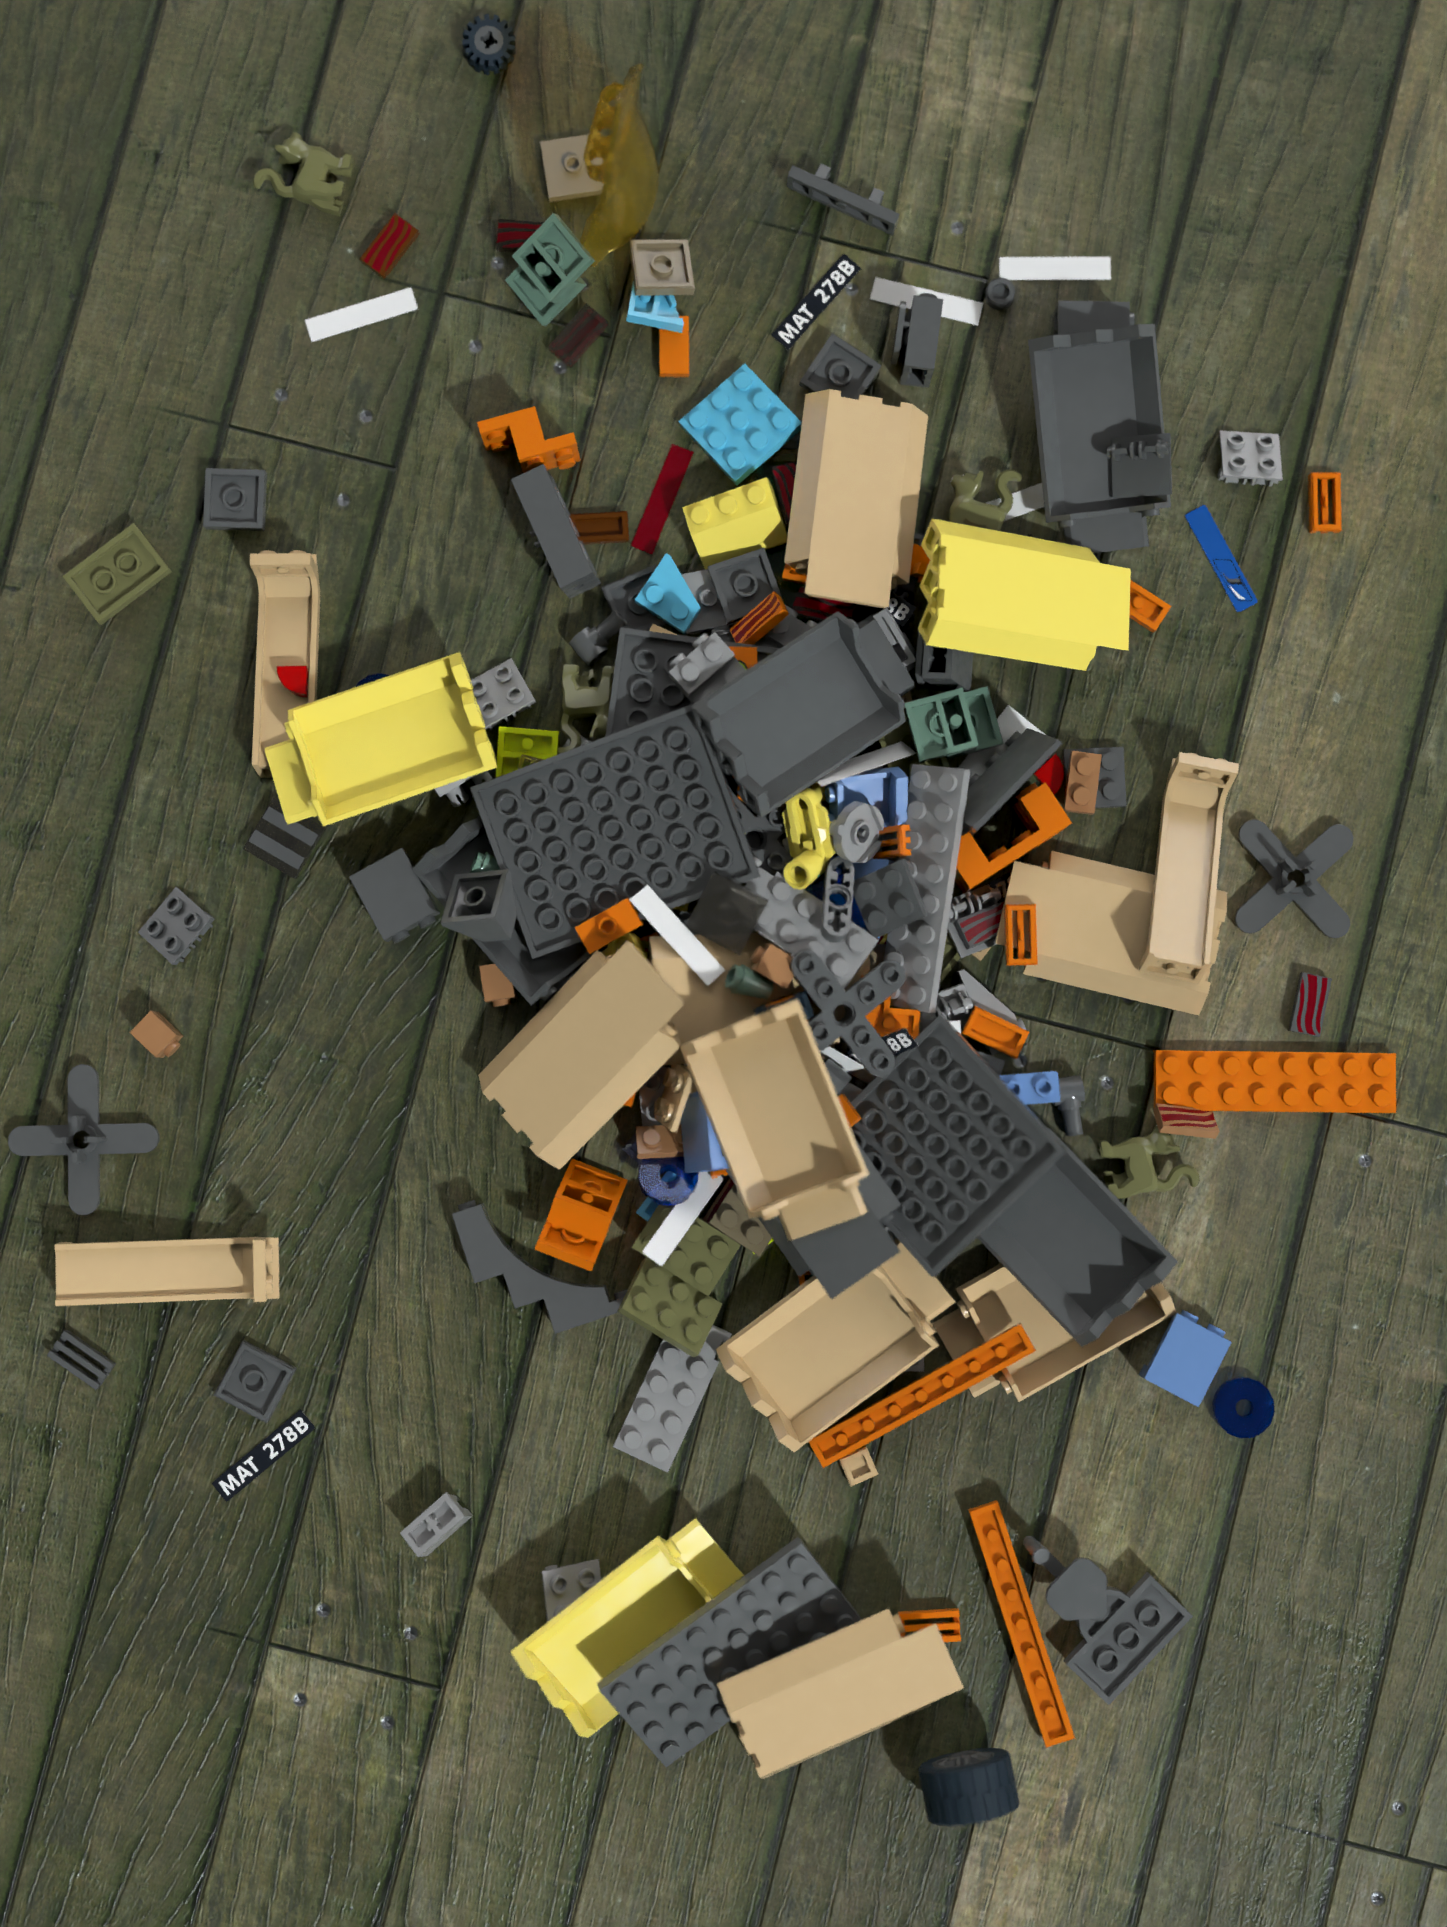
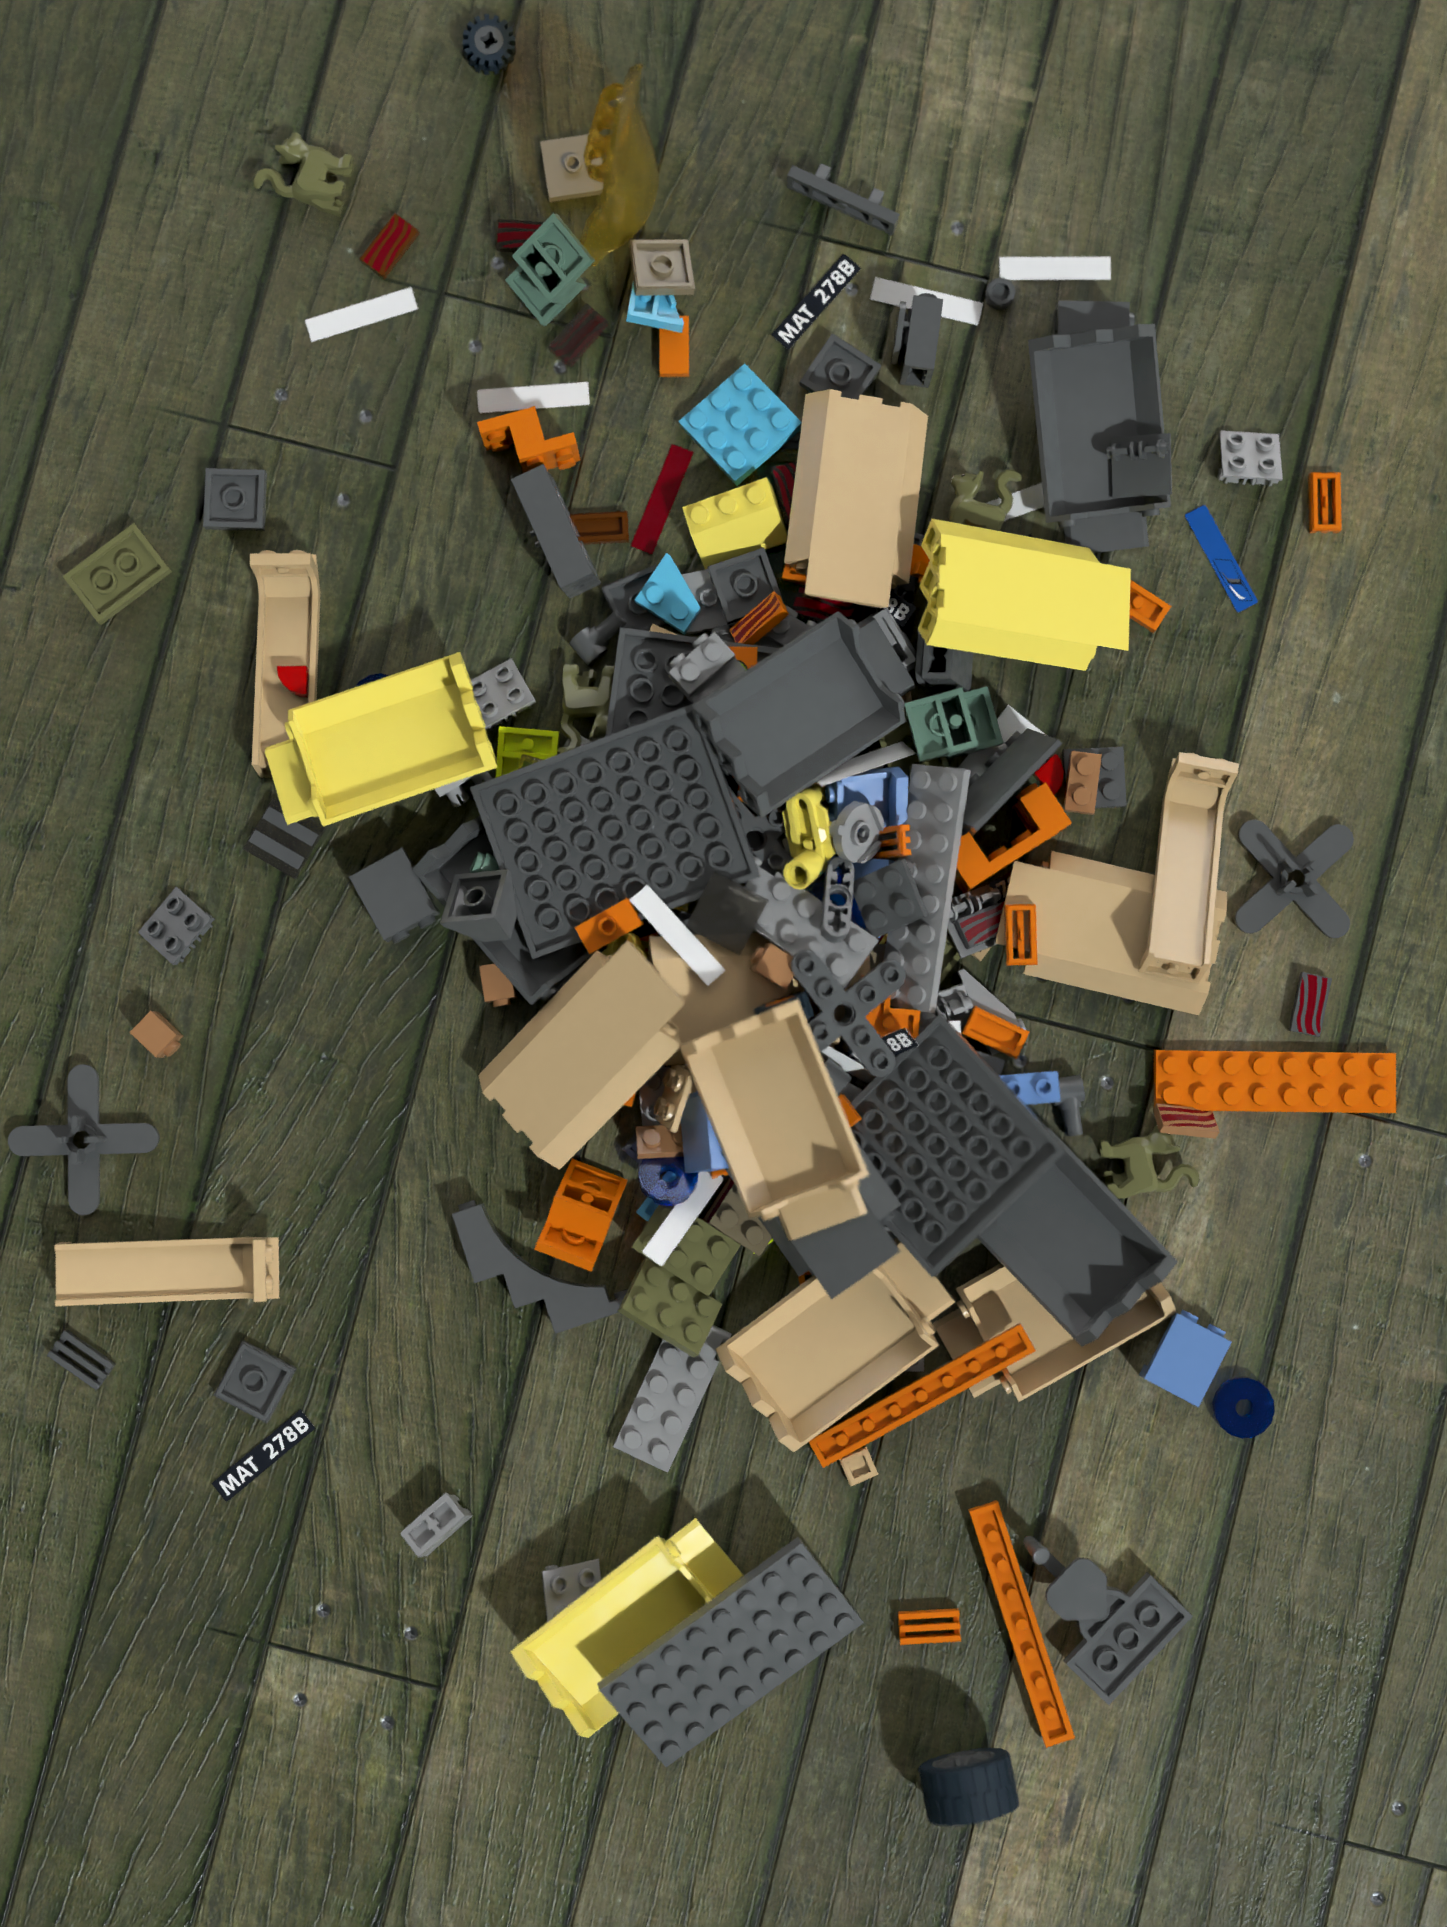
tan panel [717,1609,964,1779] -> none
sand green cone [725,964,773,999] -> none
none -> white sticker [477,382,590,413]

